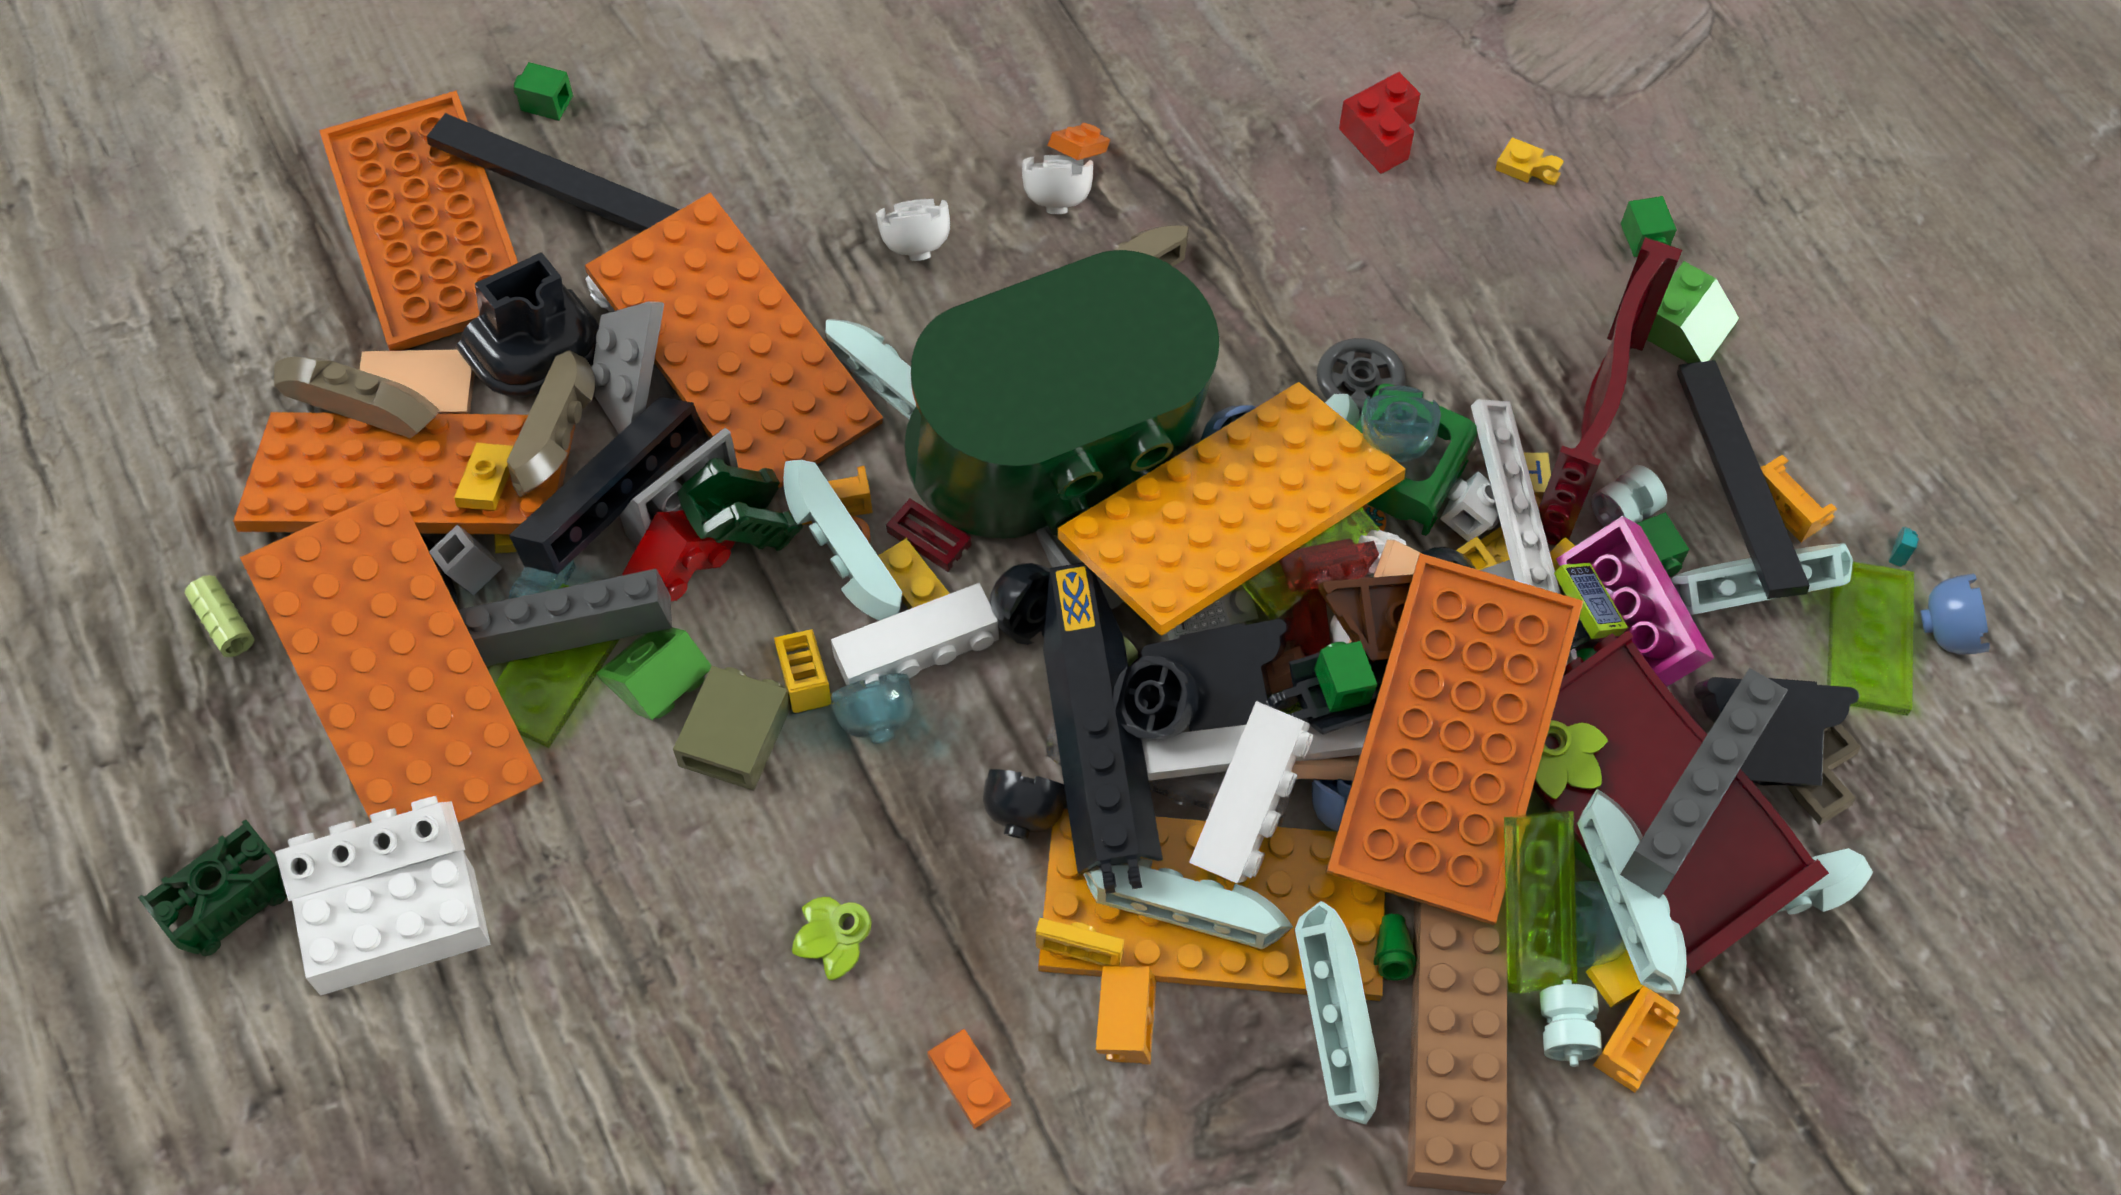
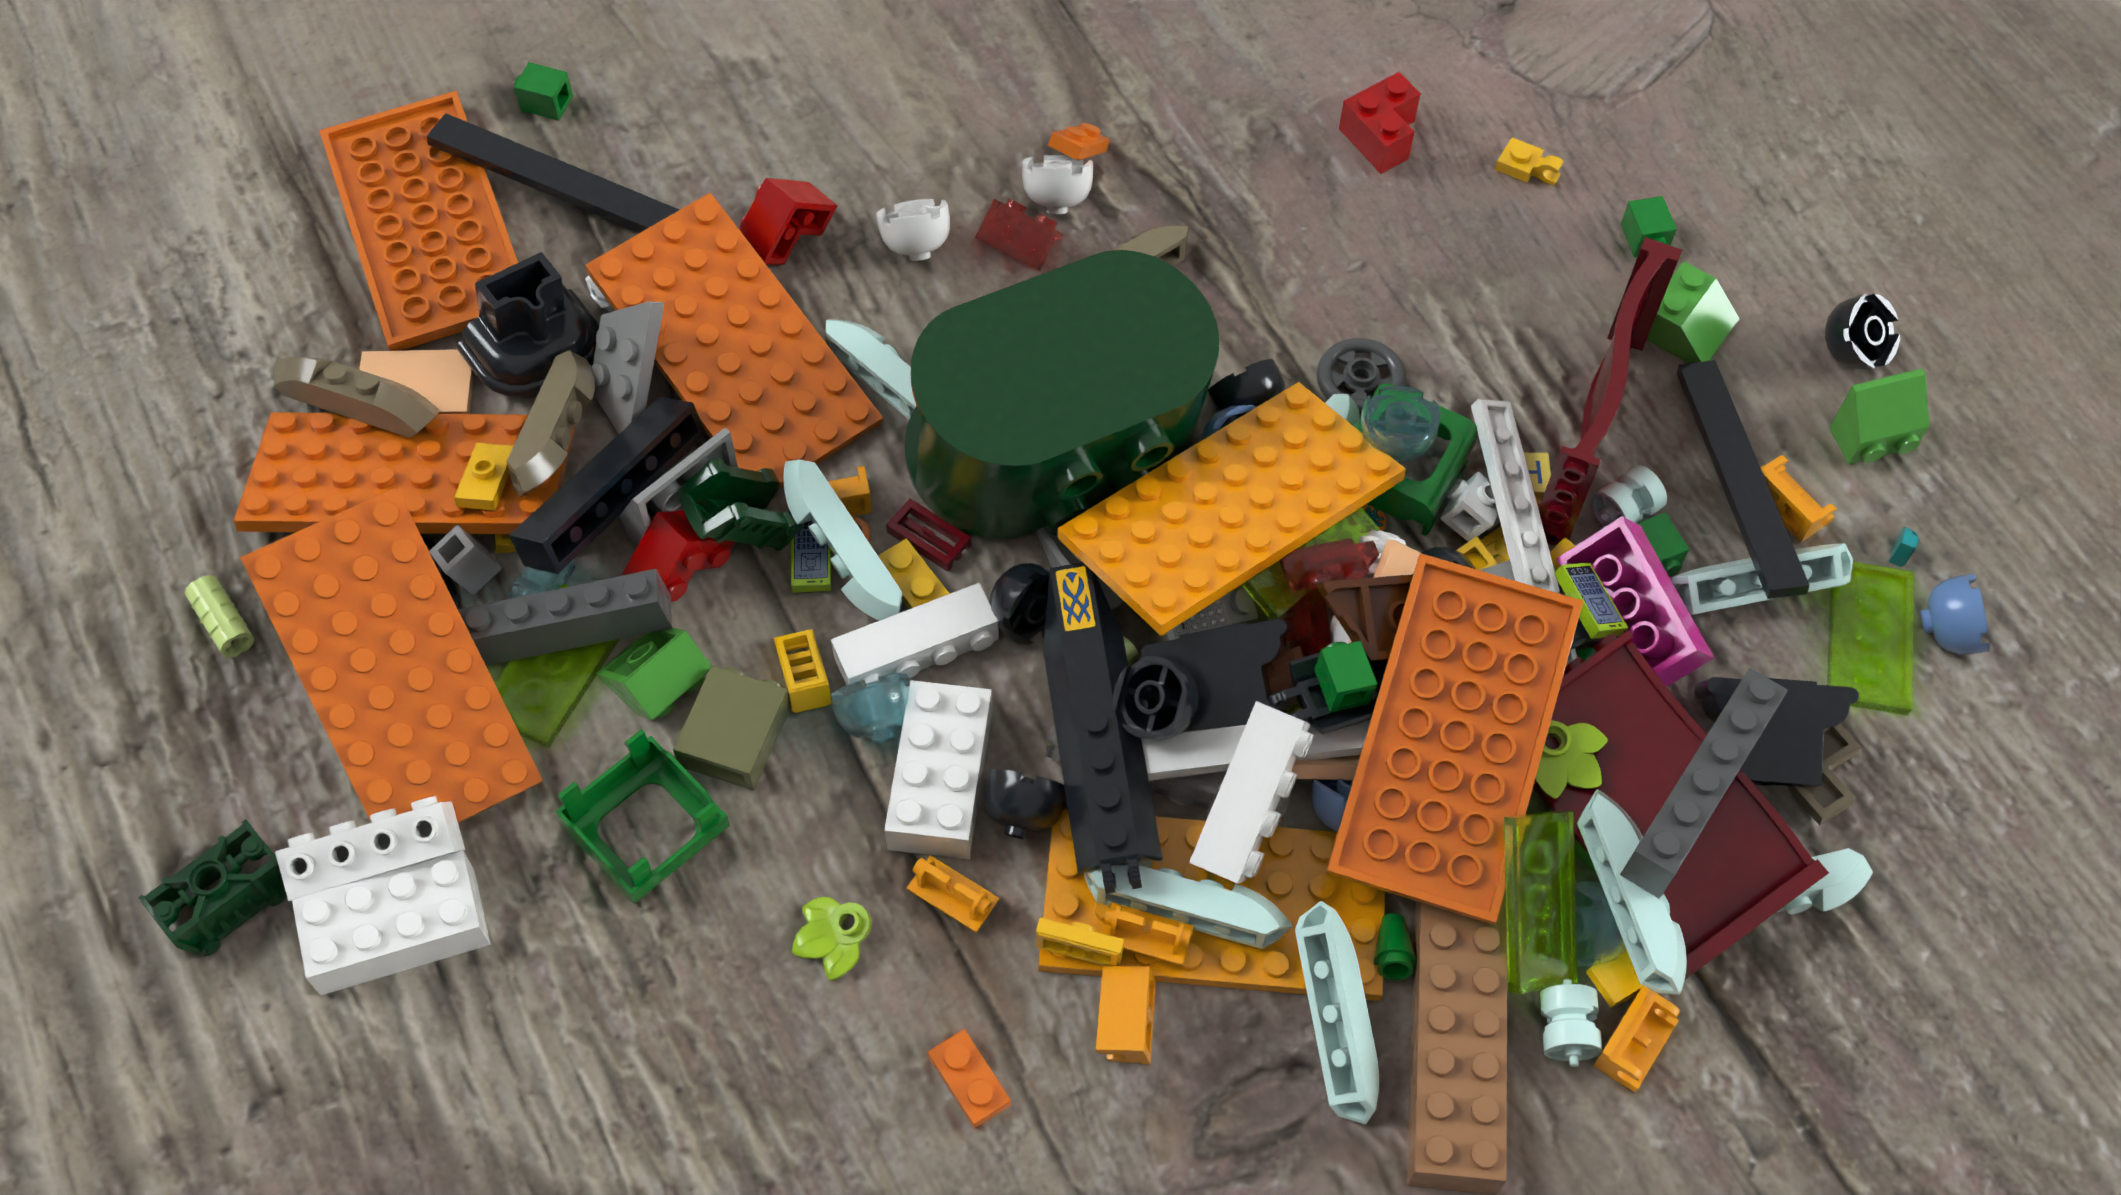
none -> green piece [555,729,730,904]
none -> red brick [739,178,838,265]
none -> tile [791,521,832,593]
none -> white brick [884,680,992,860]
none -> light orange hinge [906,855,1000,933]
none -> clear red bracket [975,198,1064,271]
none -> light orange hinge [1102,902,1194,966]
none -> black cylinder [1208,359,1285,412]
none -> black cylinder [1825,294,1900,369]
none -> bright green slope [1829,368,1930,464]

